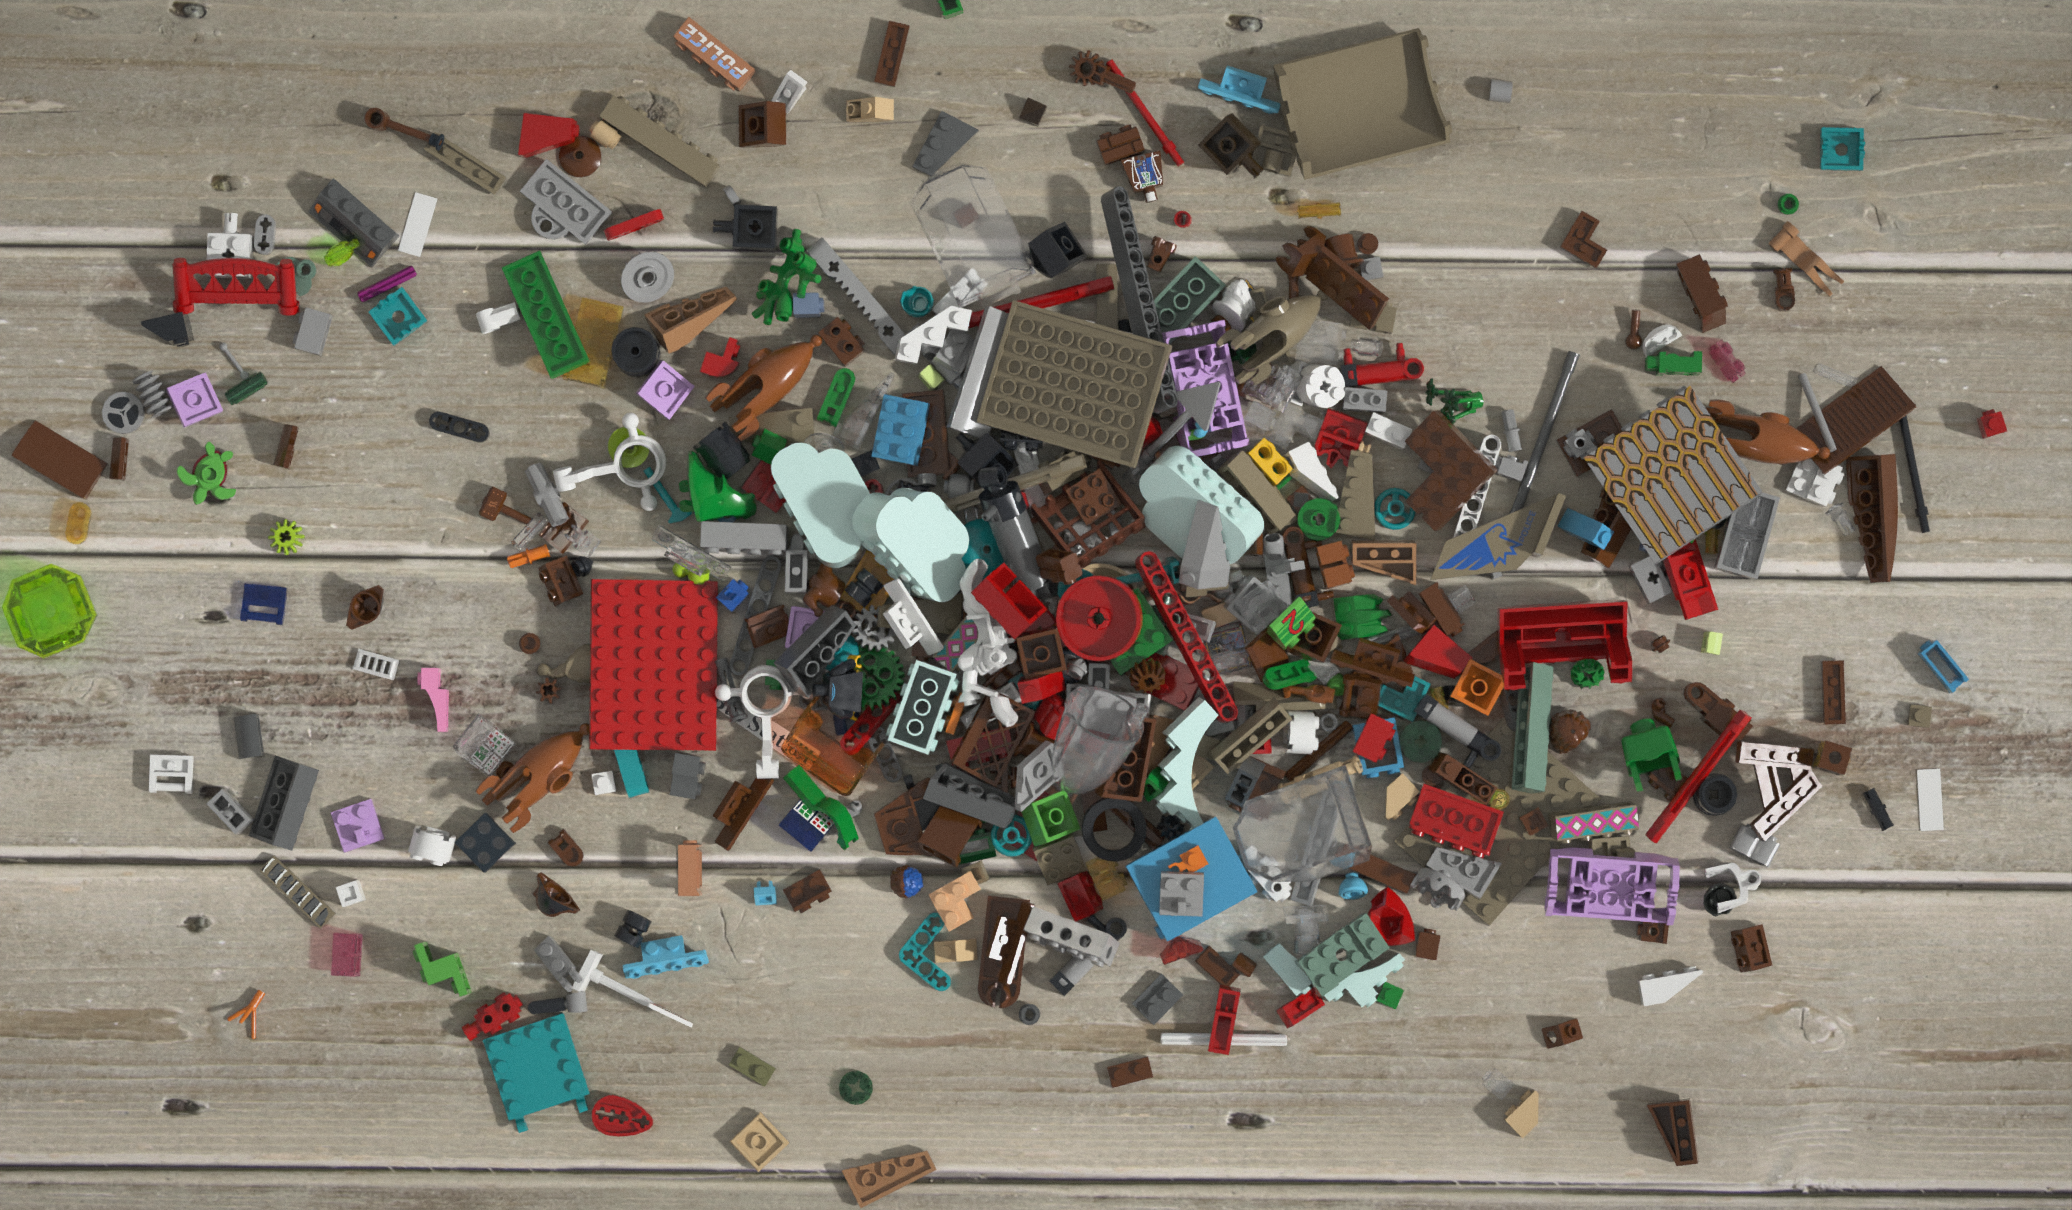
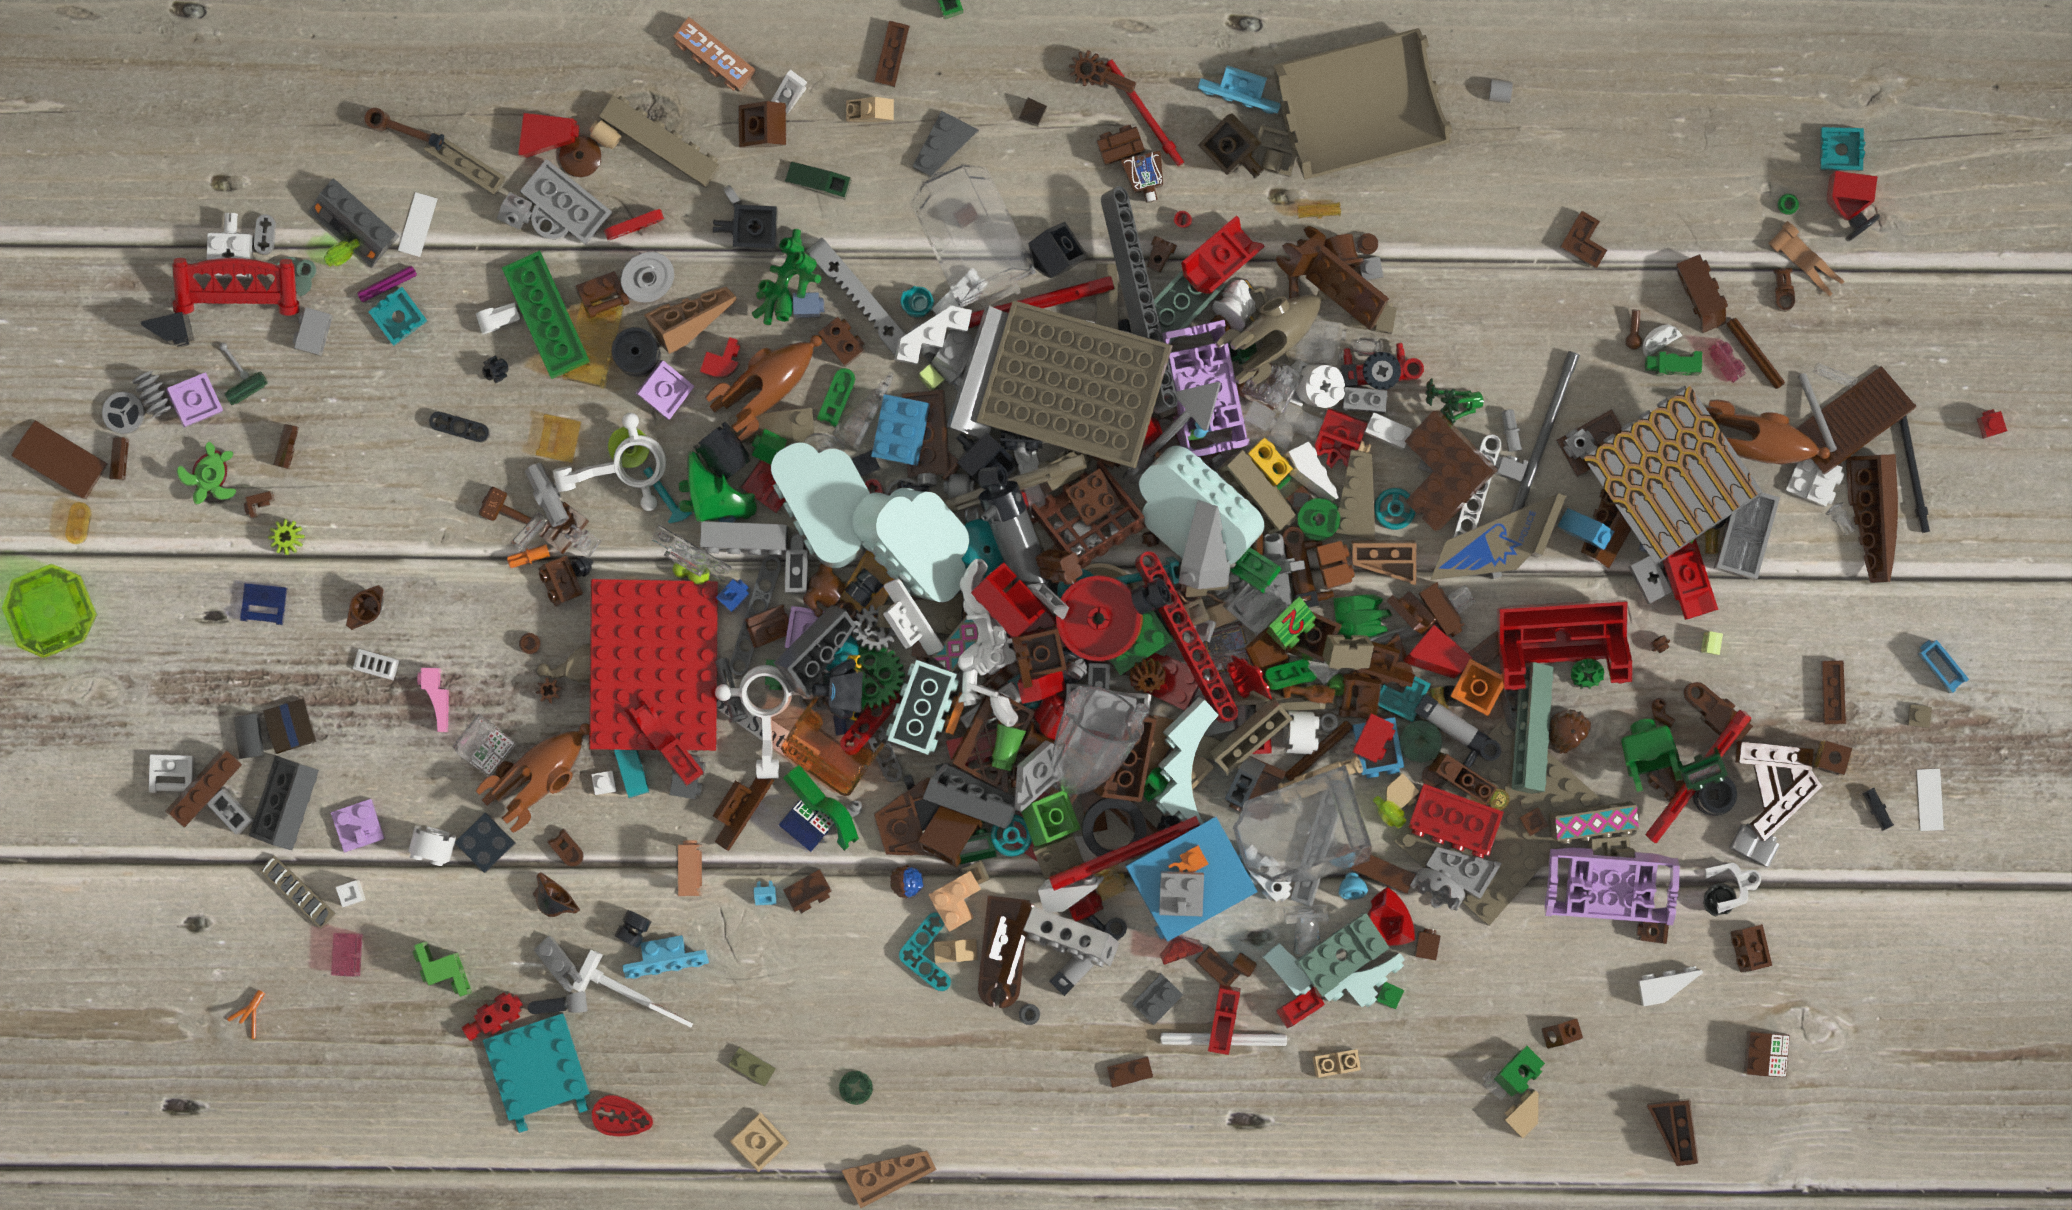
none -> reddish brown brick [165,748,242,828]
none -> reddish brown bracket [244,491,275,519]
none -> dark brown slope [263,698,317,754]
none -> black gear [482,355,509,383]
none -> light grey brick [497,192,533,230]
none -> clear yellow plate [535,414,582,463]
none -> reddish brown plate [576,271,629,319]
none -> red piece [629,698,704,786]
none -> dark green slope [785,161,852,200]
none -> bright green plant [992,724,1026,771]
none -> reddish brown plate [1012,636,1032,688]
none -> light grey slope [1027,583,1069,620]
none -> white slope [1038,875,1104,913]
none -> red piece [1048,816,1200,891]
none -> black wheel [1131,578,1171,615]
none -> reddish brown plate [1142,531,1160,547]
none -> red piece [1181,215,1265,294]
none -> dark tan plate [1183,598,1210,626]
none -> red hinge [1227,655,1272,700]
none -> green plate [1230,548,1282,594]
none -> tan slope [1312,1049,1361,1078]
none -> dark tan brick [1323,635,1374,670]
none -> black wheel [1363,352,1401,390]
none -> clear neon green plant [1373,796,1406,829]
none -> green brick [1494,1046,1545,1097]
none -> dark green window [1677,747,1728,791]
none -> reddish brown axle [1727,318,1785,389]
none -> reddish brown slope [1744,1031,1790,1077]
none -> red piece [1826,171,1881,242]

